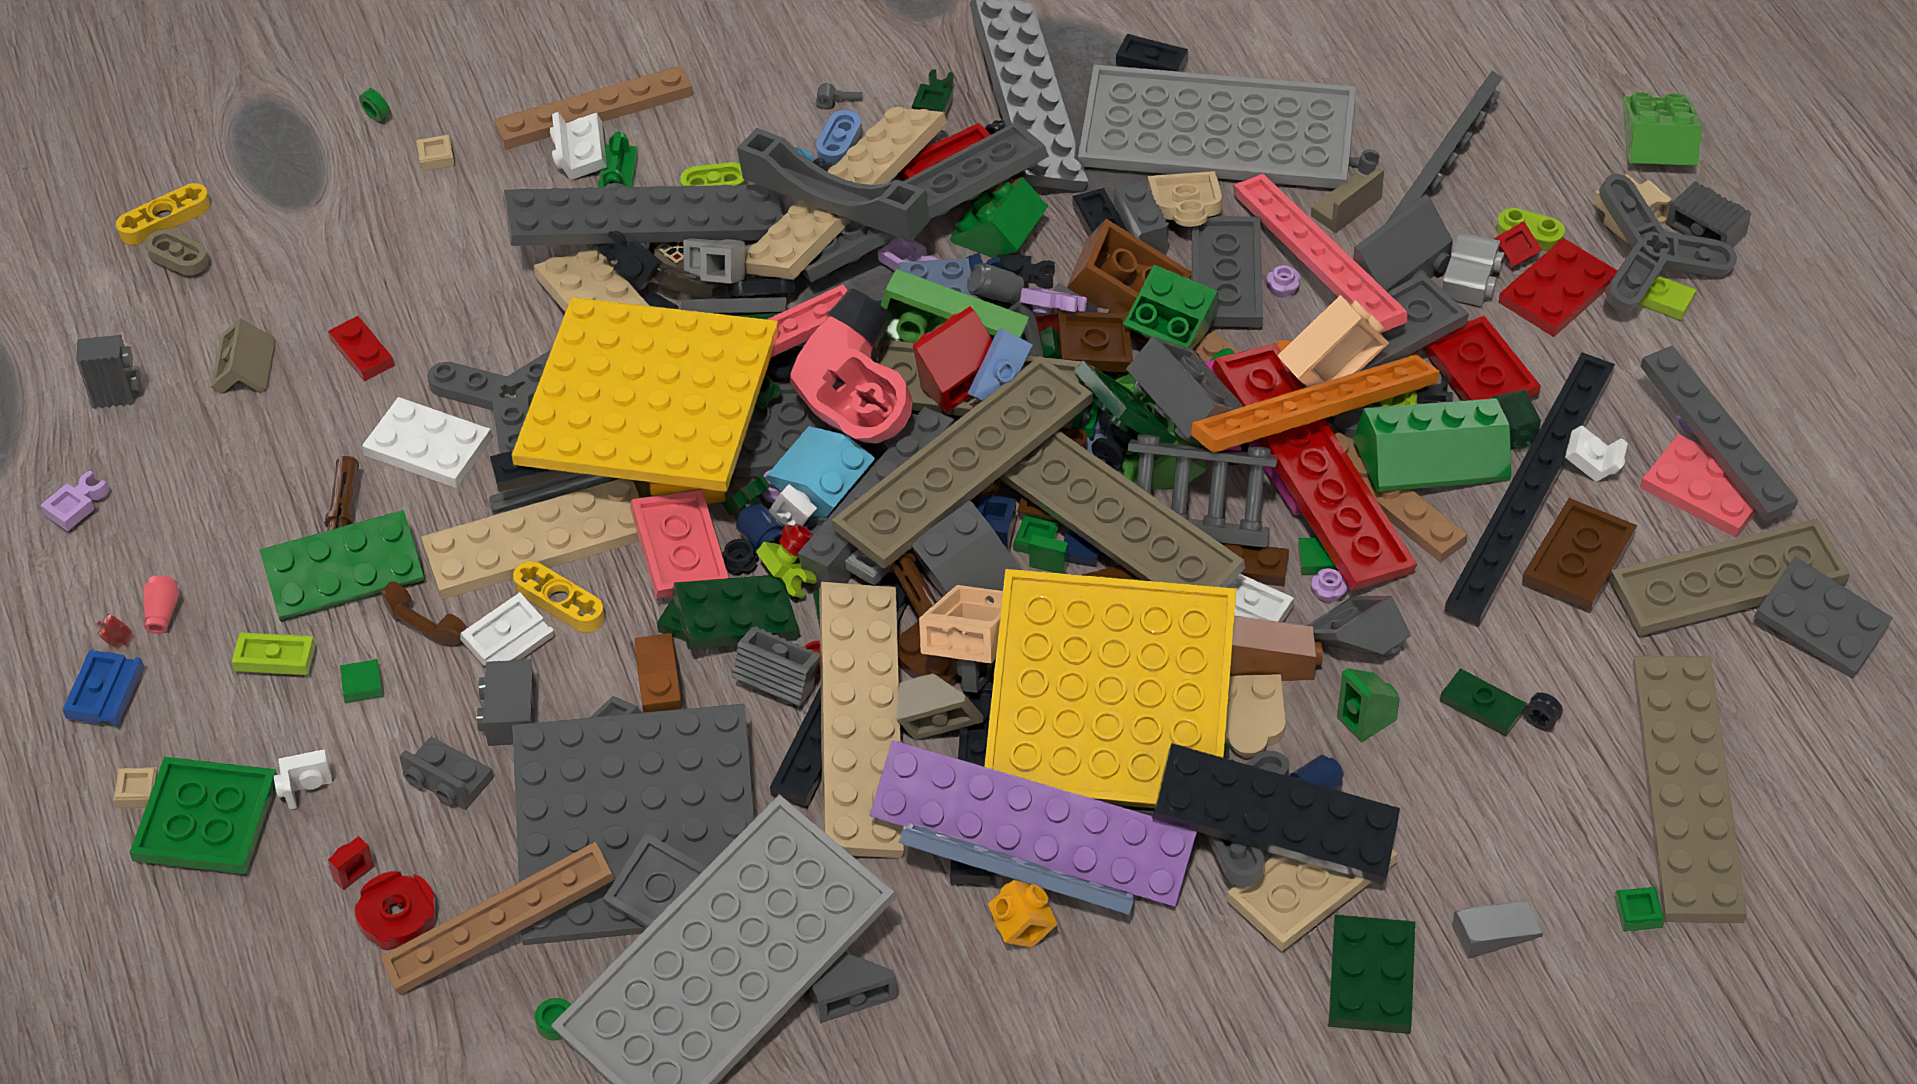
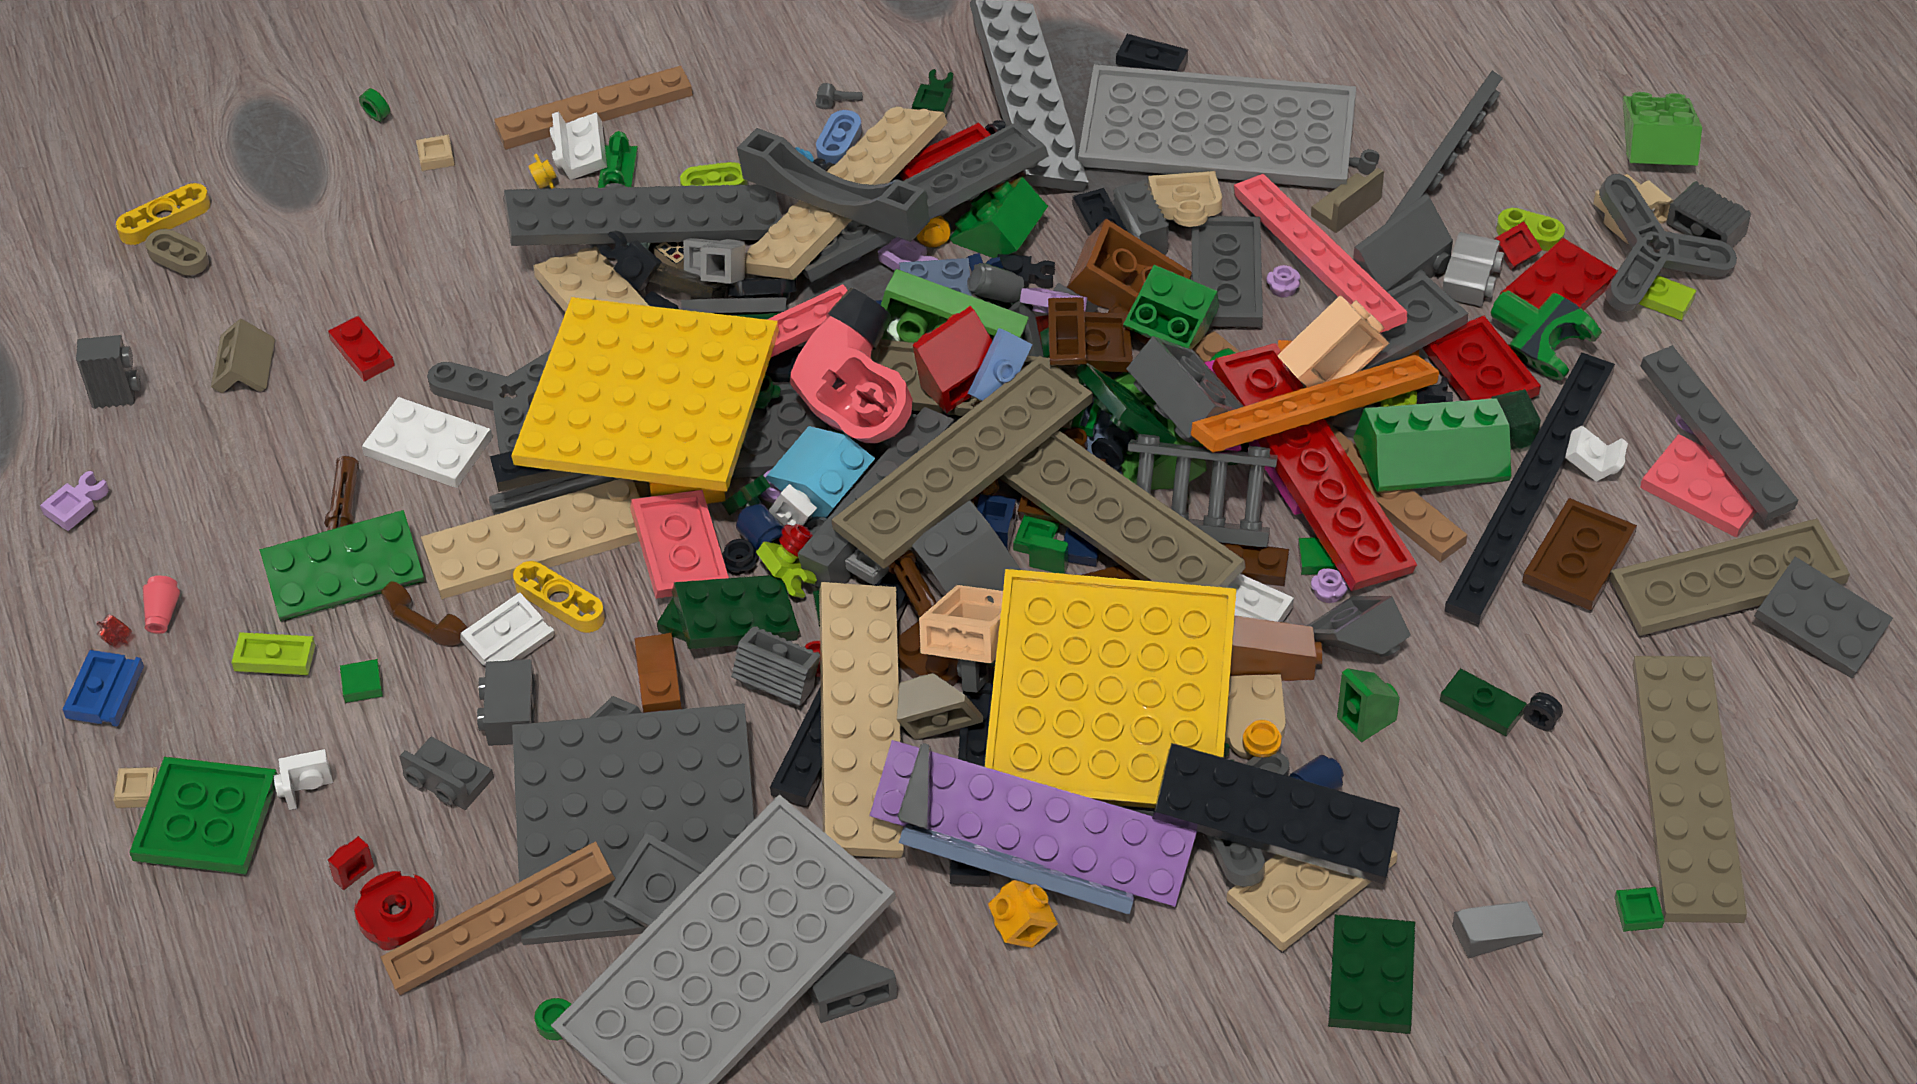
none -> yellow plate [528,154,557,189]
none -> dark grey slope [898,743,931,830]
none -> light orange plate [917,216,950,247]
none -> reddish brown slope [1048,297,1086,365]
none -> light orange plate [1242,720,1282,758]
none -> green connector [1491,291,1602,381]

